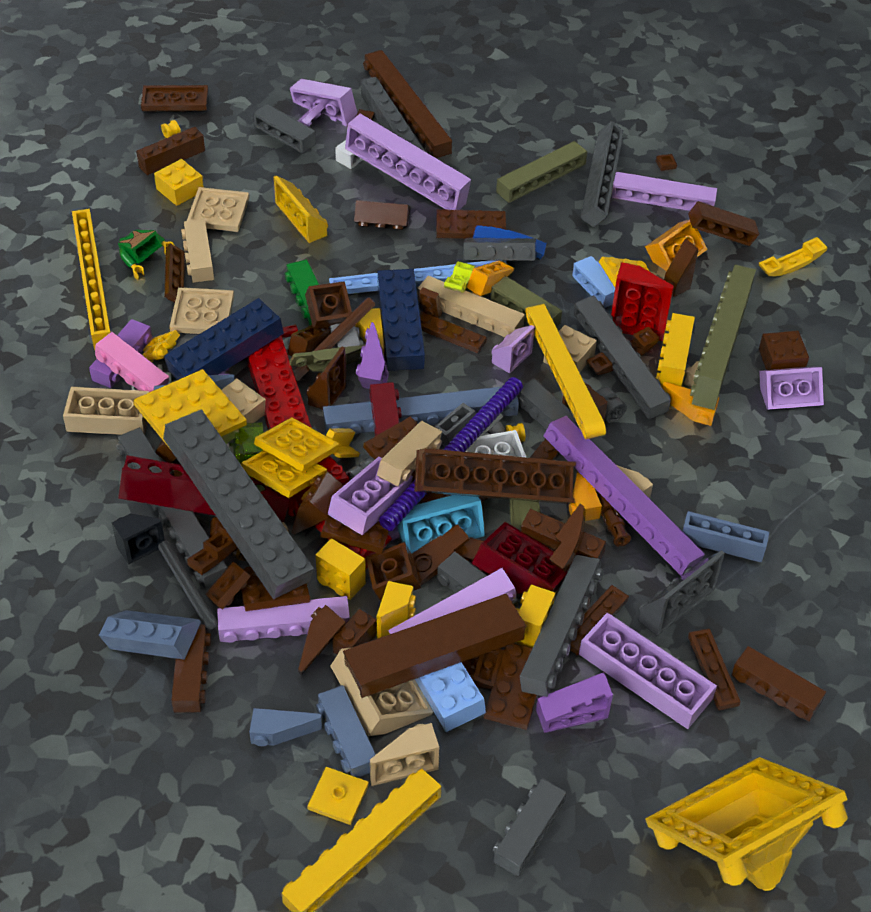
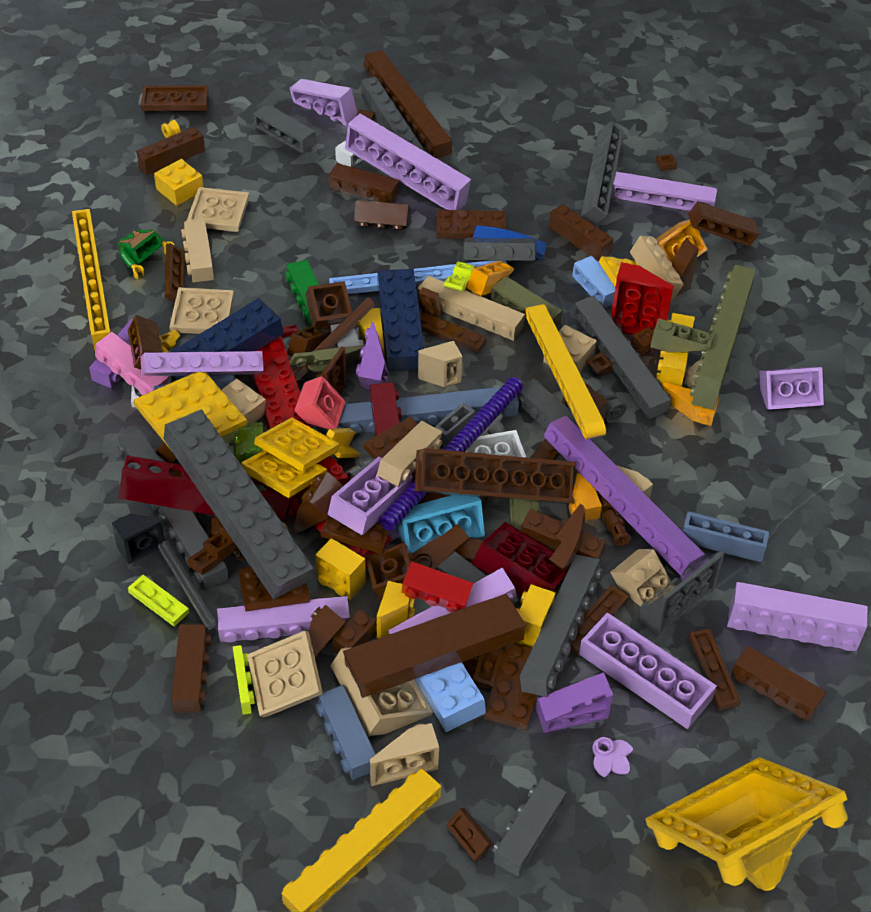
tan brick [63,387,149,435] -> none
sand blue slope [99,610,201,660] -> none
reddish brown plate [206,562,251,610] -> none
sand blue slope [249,708,322,746] -> none
yellow slope [274,176,328,243] -> none
lavender plate [298,102,324,126] -> none
yellow plate [307,767,369,825] -> none
lavender slope [492,325,535,374] -> none
olive brick [496,141,587,203] -> none
yellow wheel [506,423,526,442] -> none
yellow slope [758,237,828,276] -> none
reddish brown brick [759,331,809,370] -> none
none -> reddish brown brick [128,315,163,370]
none -> neon yellow plate [128,575,189,627]
none -> lavender brick [140,351,263,376]
none -> neon yellow plate [233,645,255,715]
none -> tan plate [247,631,323,718]
none -> coral slope [295,376,345,429]
none -> reddish brown brick [328,163,399,203]
none -> red brick [401,561,473,613]
none -> tan slope [418,341,463,387]
none -> reddish brown plate [446,808,494,861]
none -> reddish brown brick [549,204,614,262]
none -> lavender plate [592,737,633,777]
none -> tan slope [610,549,671,607]
none -> tan brick [630,236,684,301]
none -> olive slope [650,318,714,352]
none -> lavender brick [727,582,868,651]

